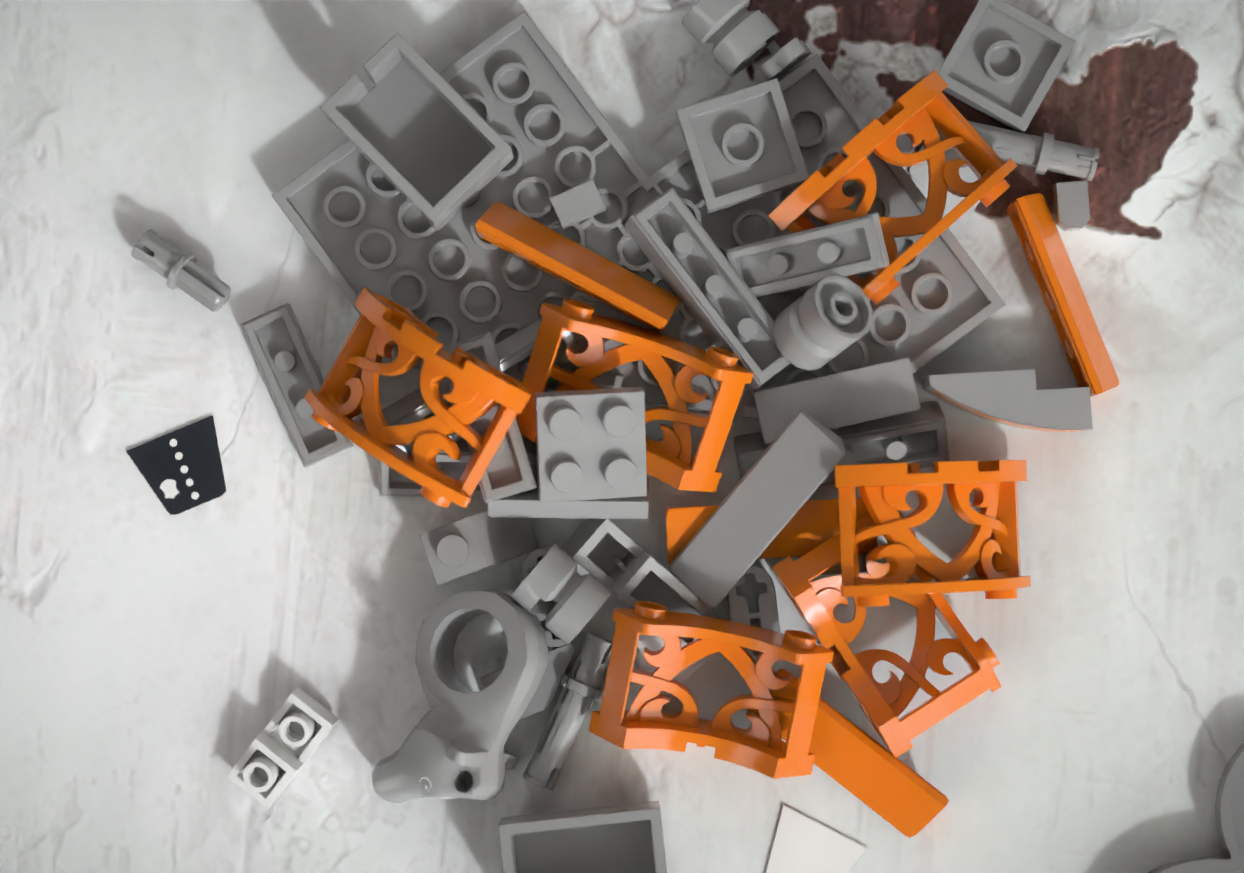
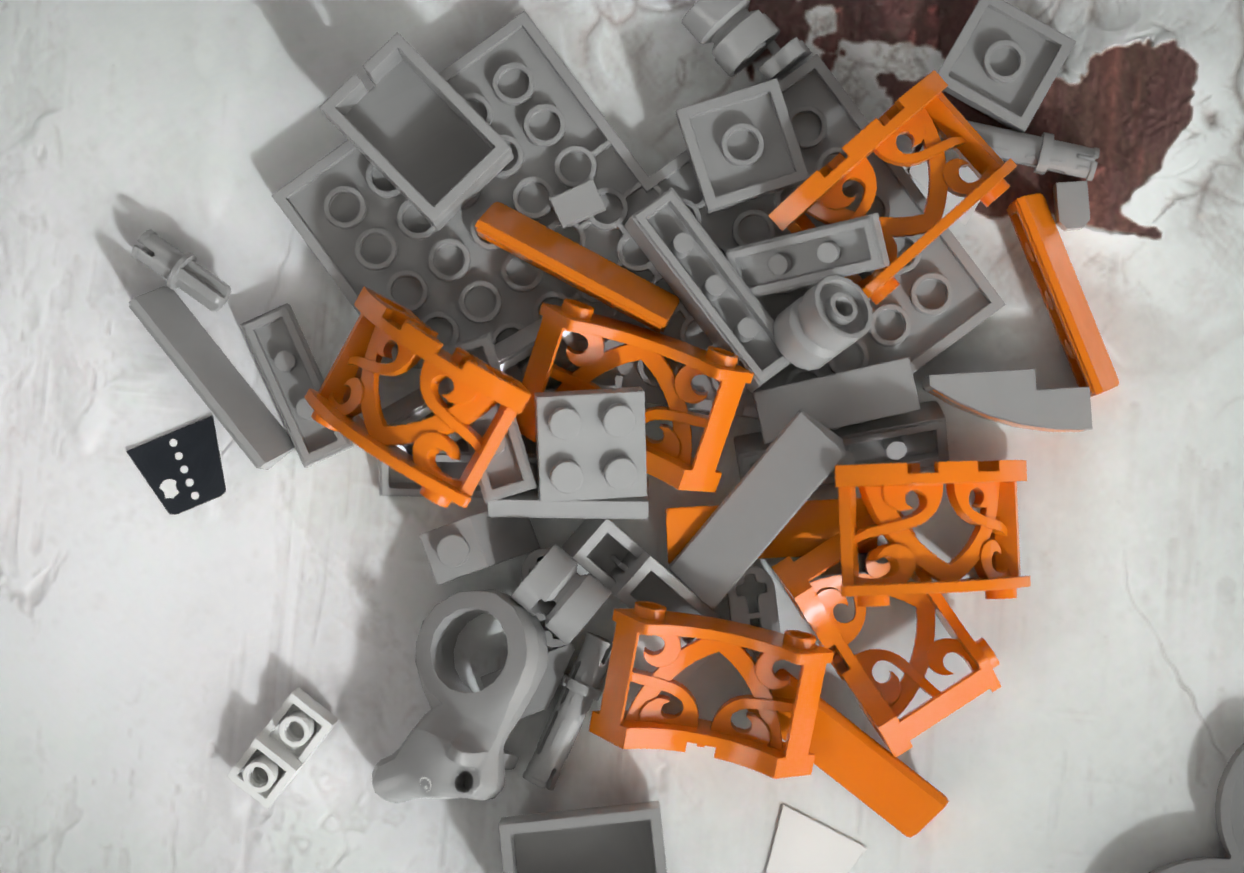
none -> light grey slope [128,286,295,470]

